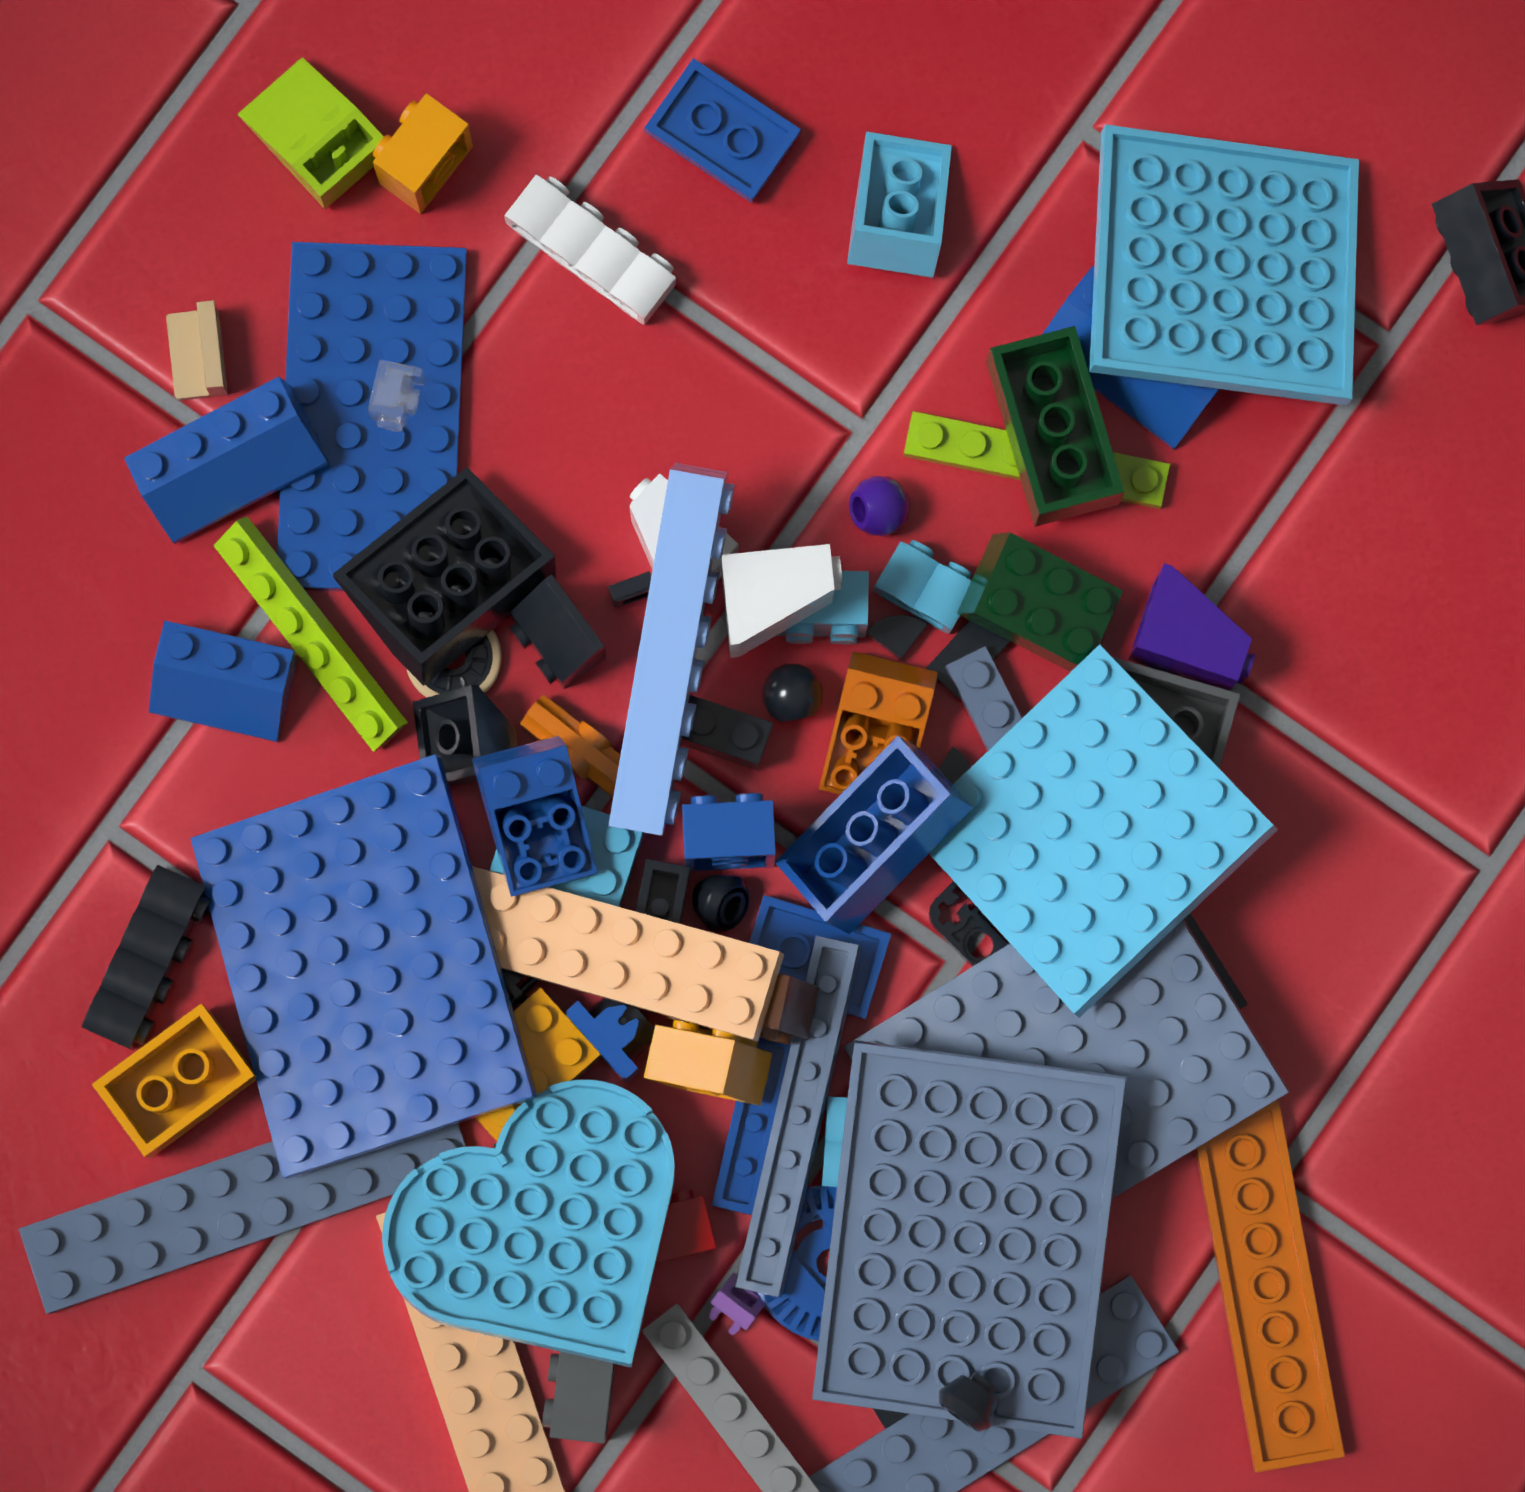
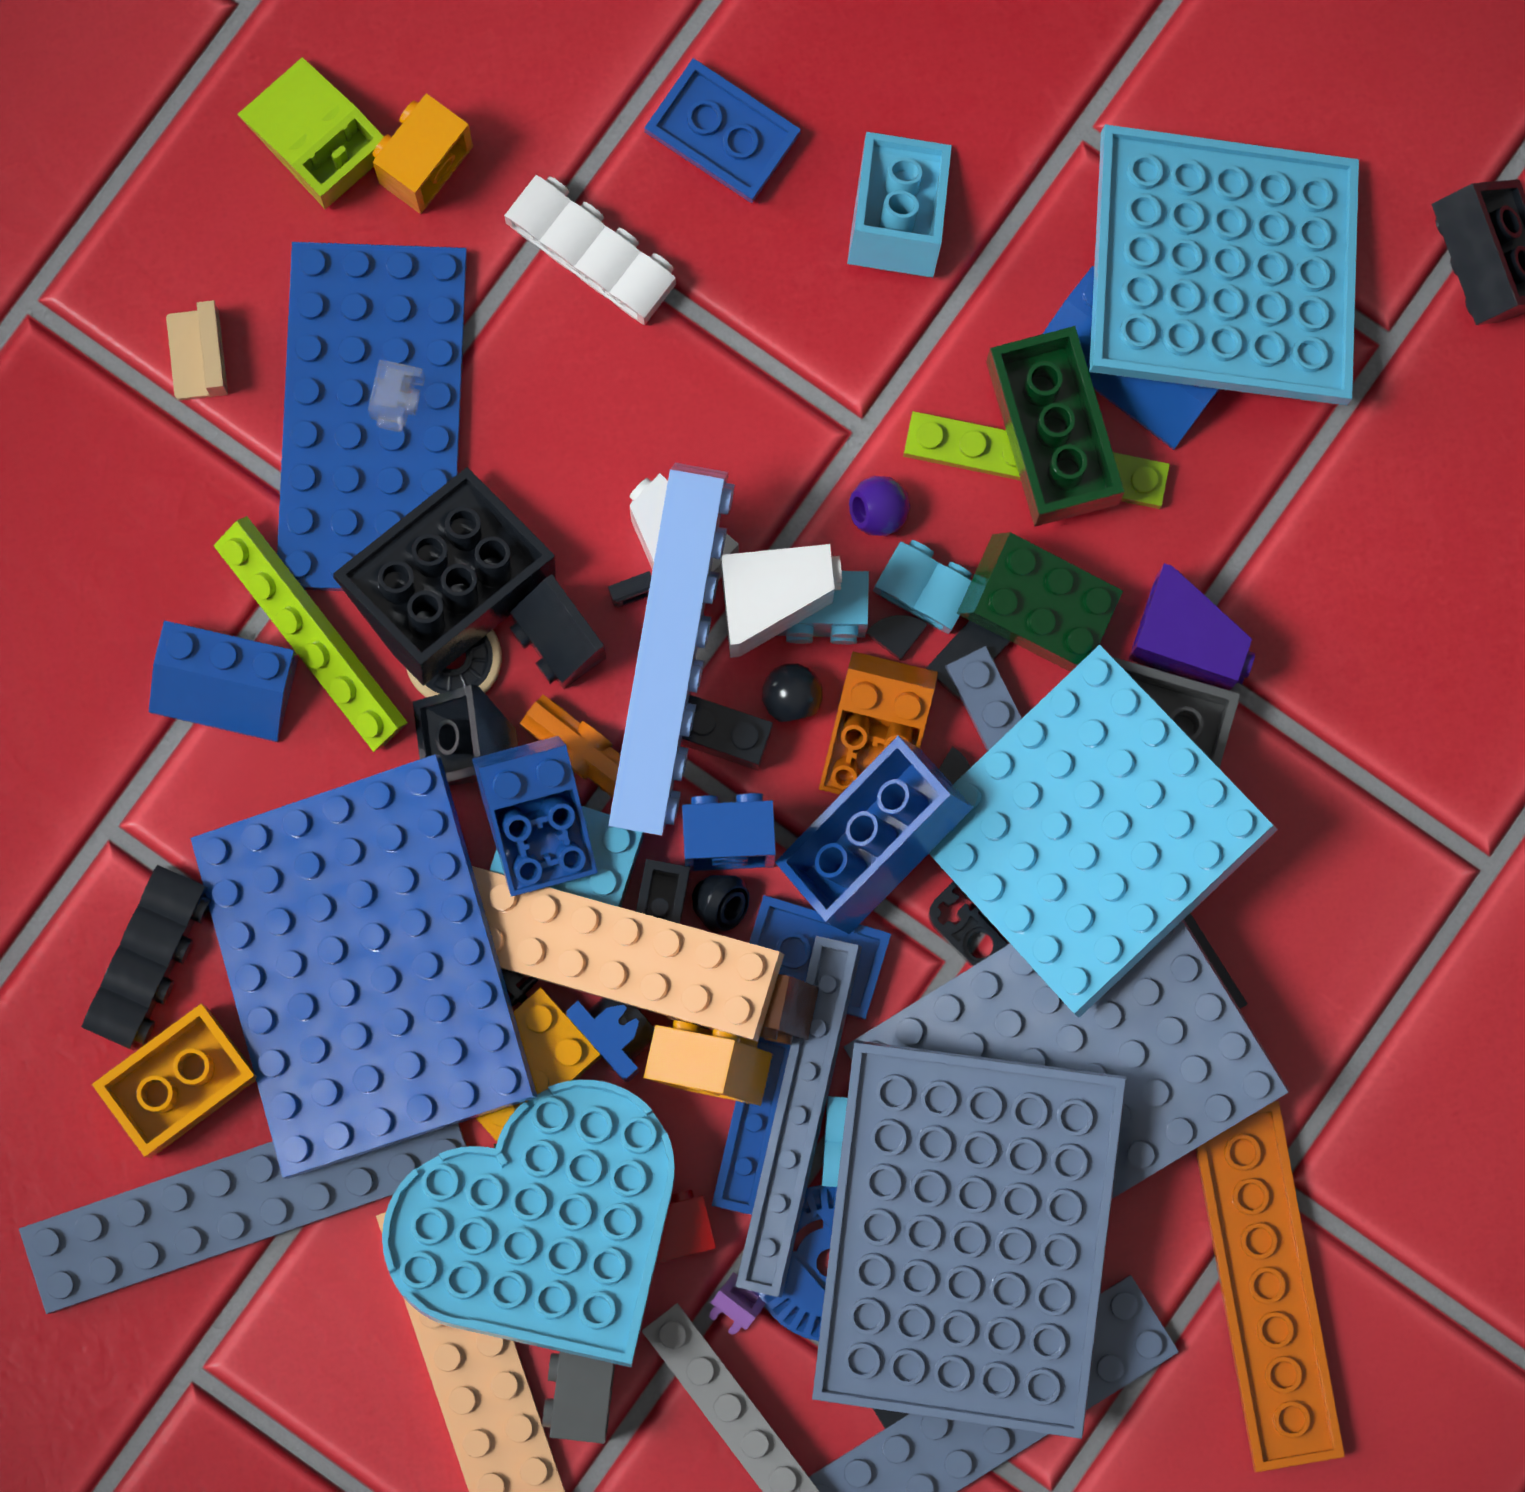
blue slope [124,376,329,544] -> none
black cone [939,1372,998,1432] -> none

